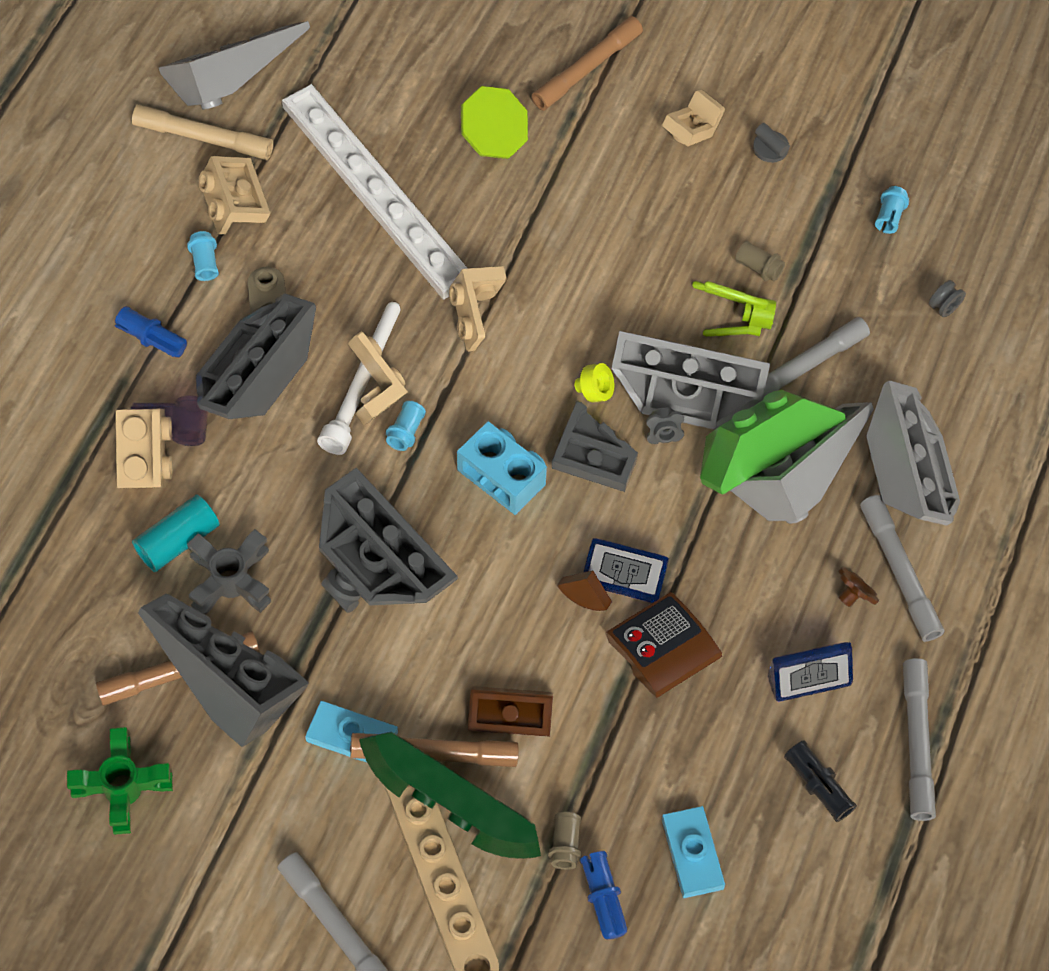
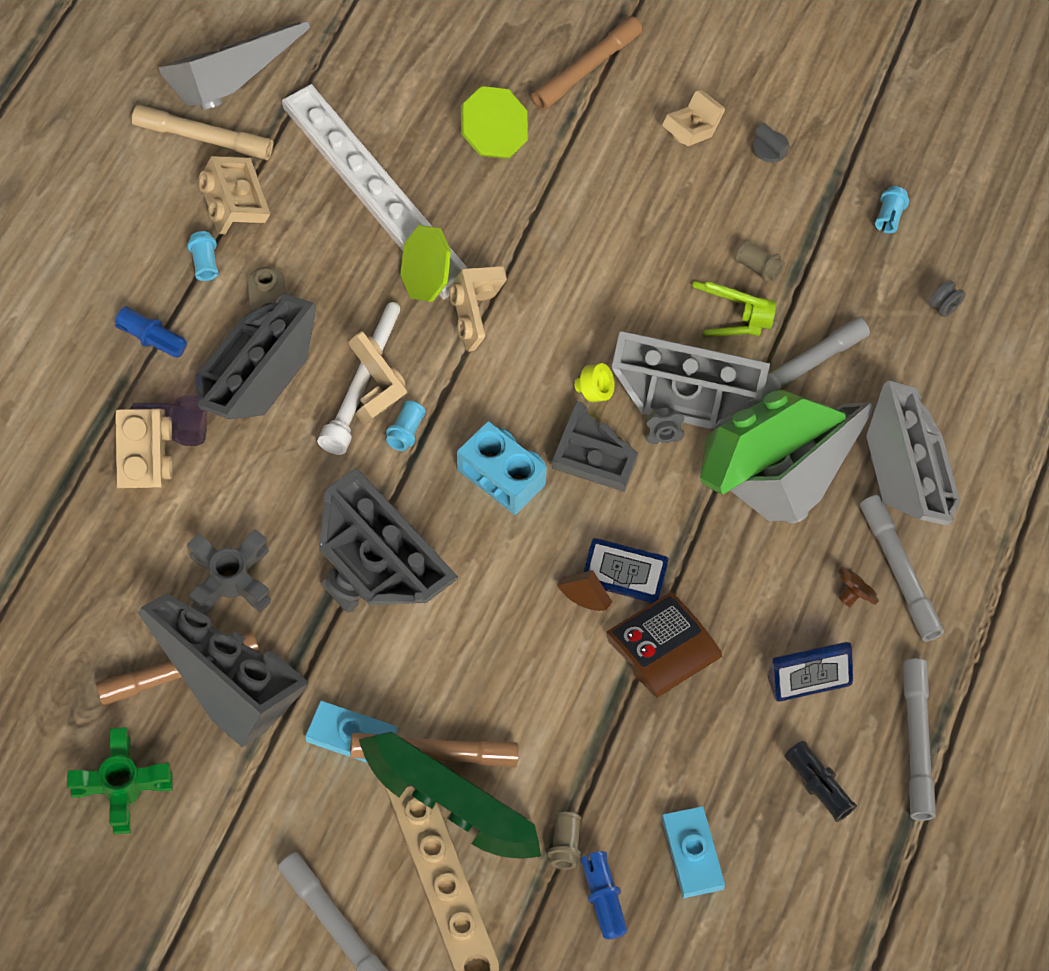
teal pin [132,494,220,572] -> none
reddish brown slope [468,686,553,737] -> none
none -> lime piece [400,225,451,302]

